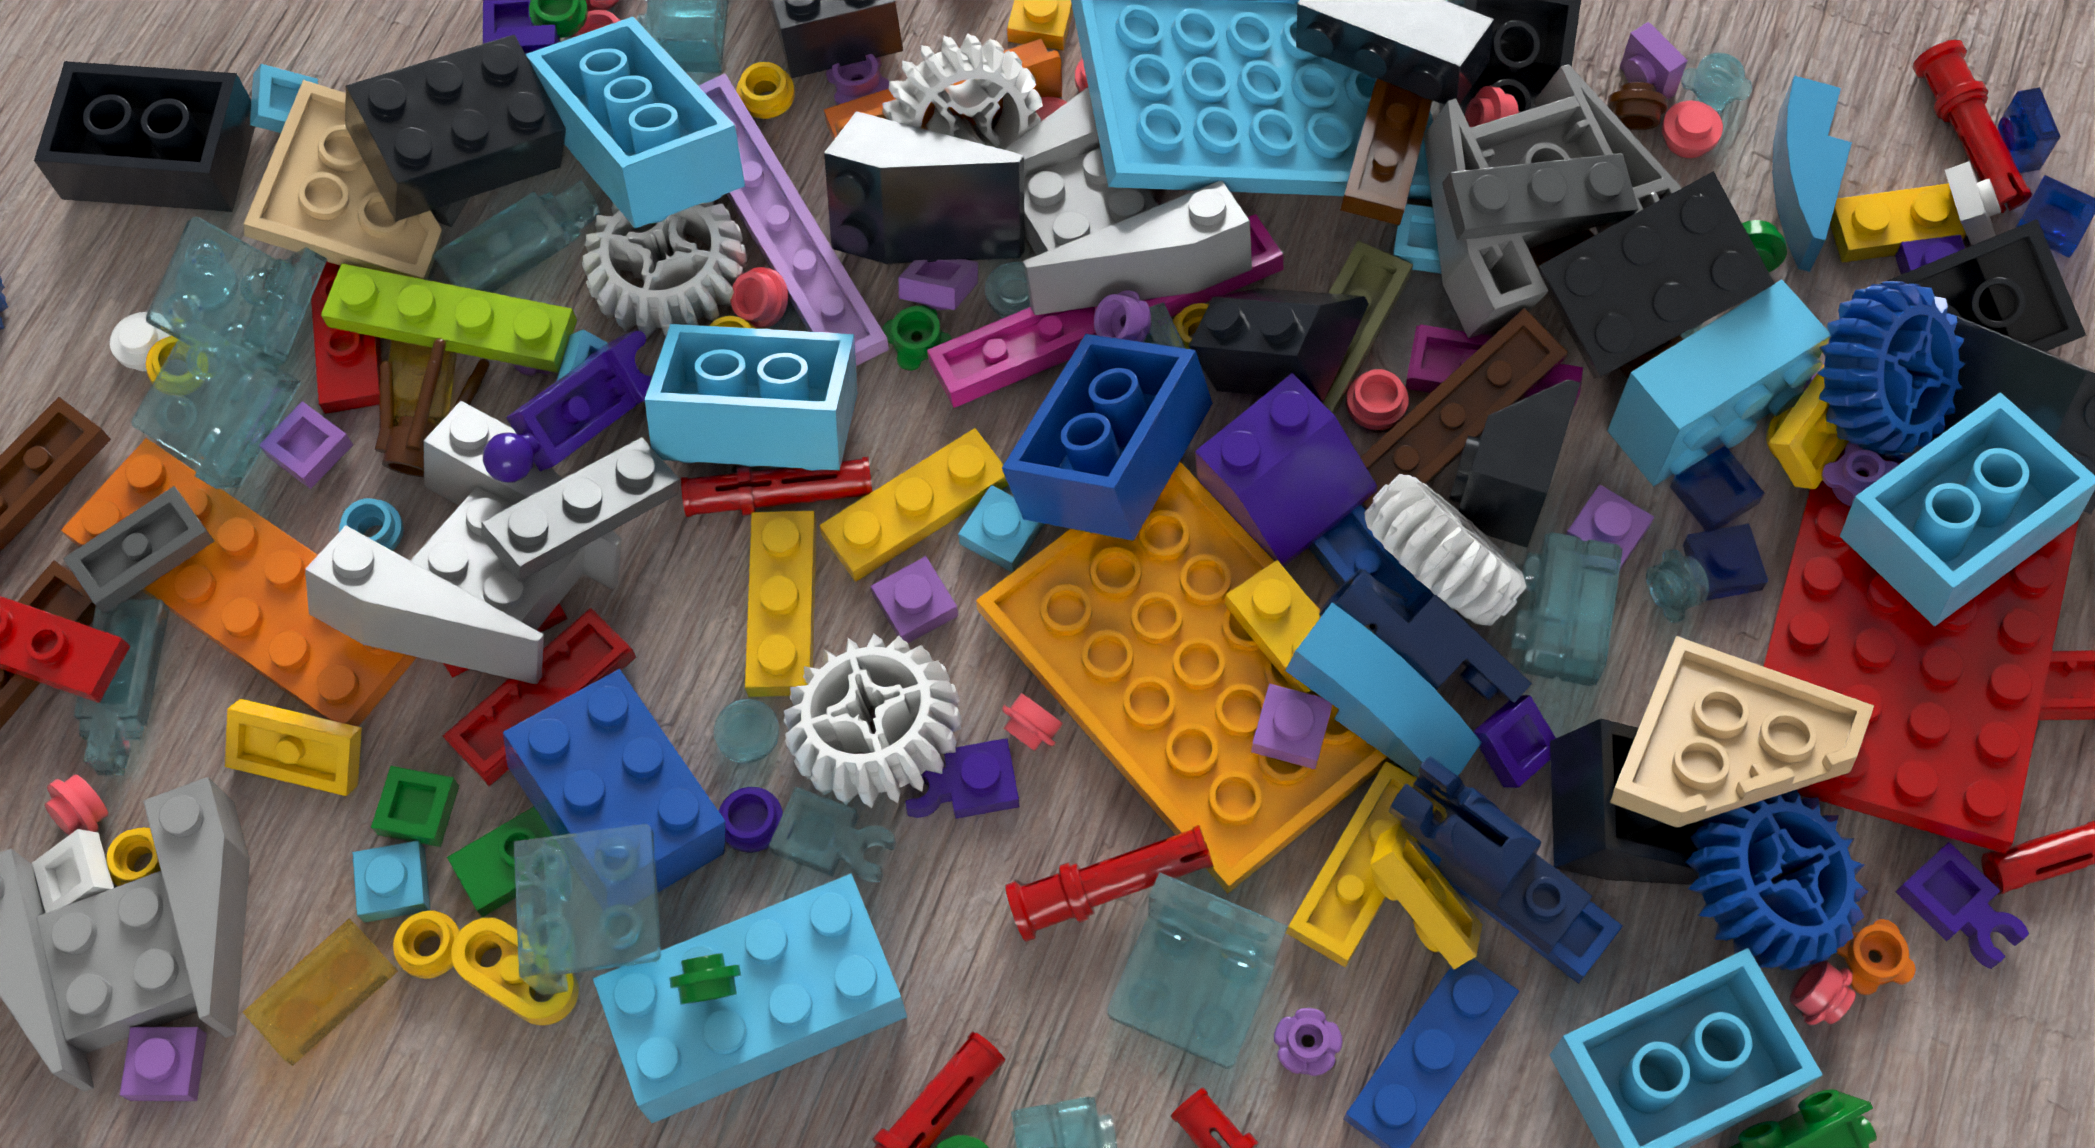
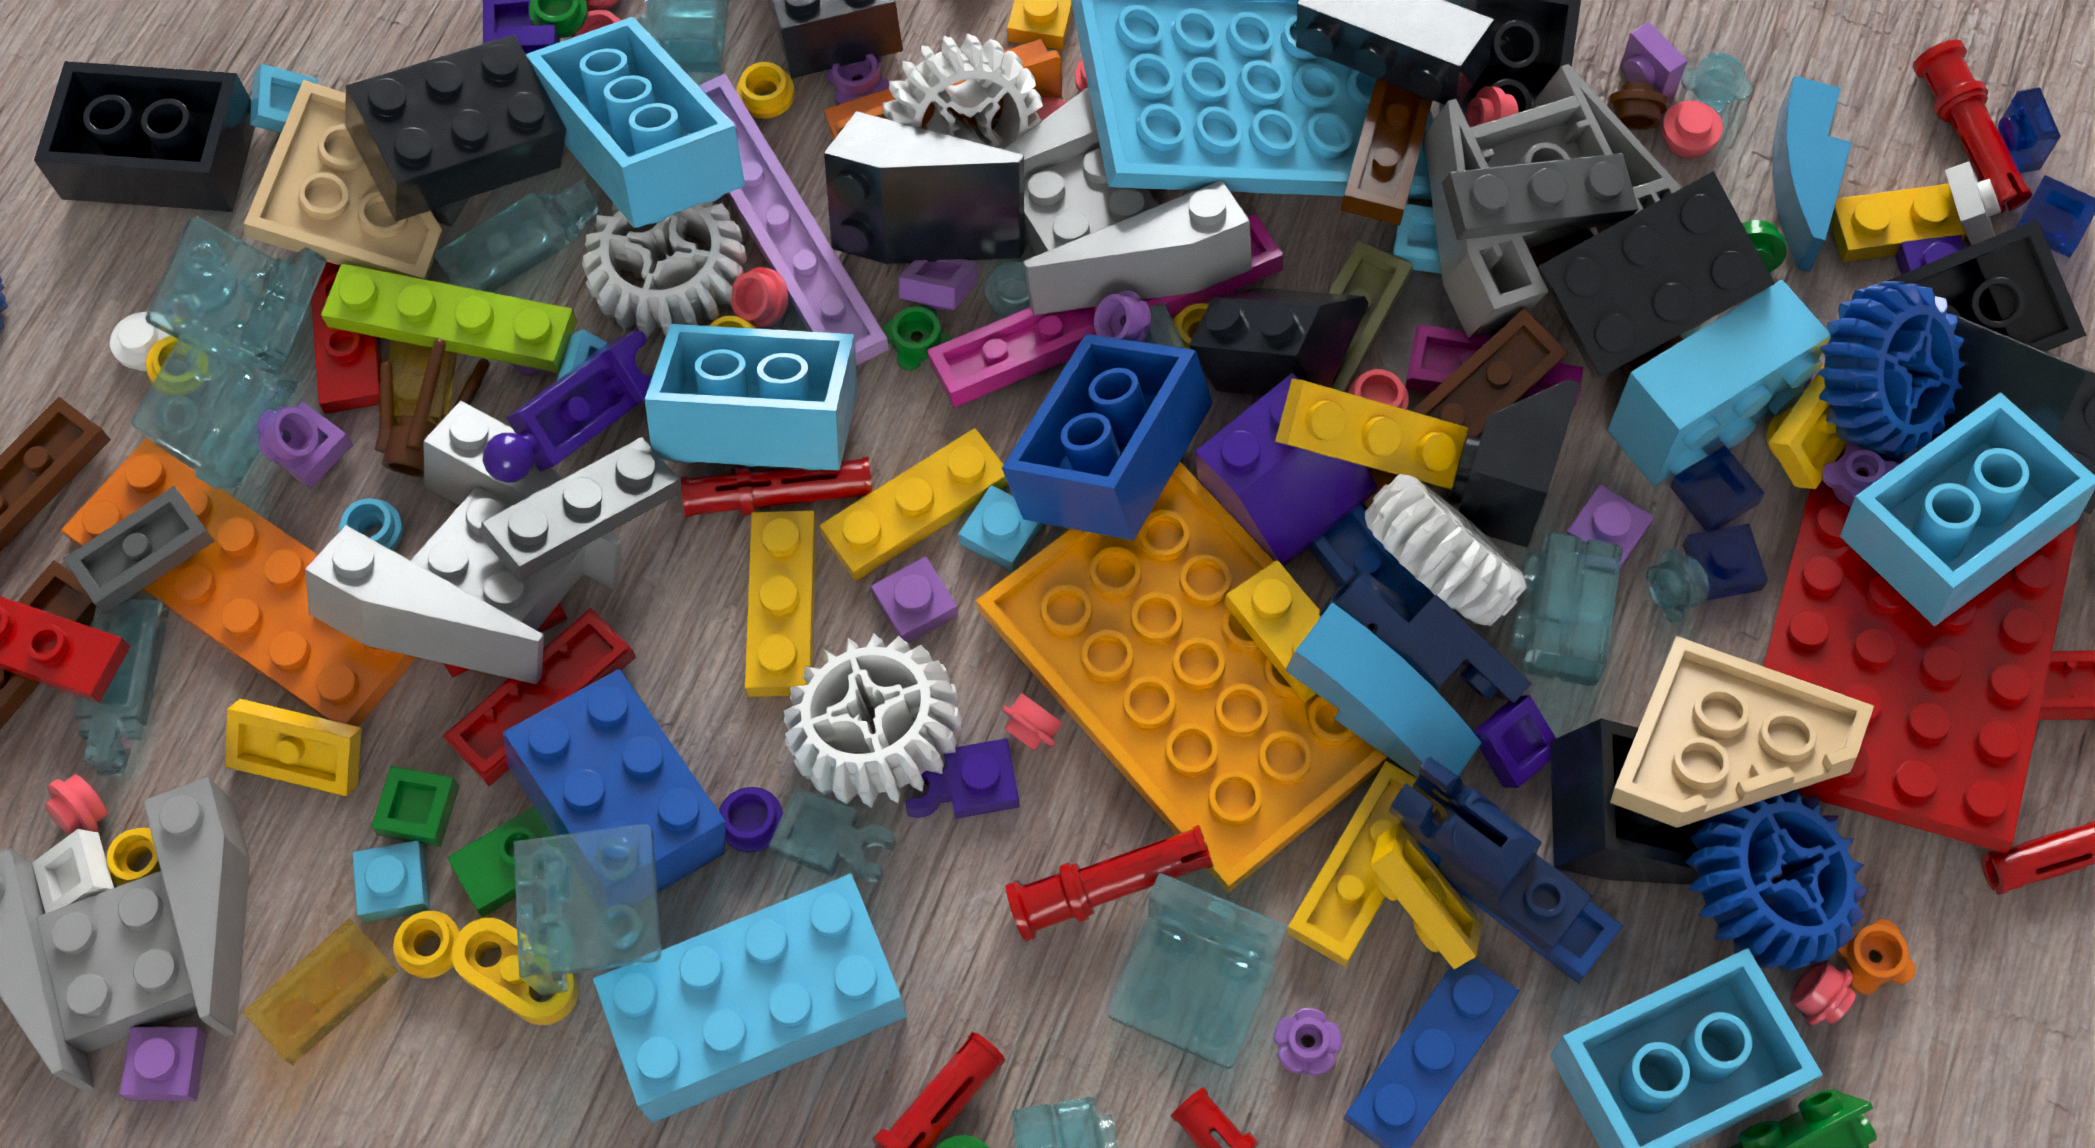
green plate [669,953,741,1005] -> none
clear light blue plate [714,699,780,763] -> none
medium lavender plate [1251,683,1332,769] -> none
dark purple plate [1895,842,2029,969] -> none
none -> medium lavender plate [256,406,318,467]
none -> yellow plate [1275,379,1468,489]

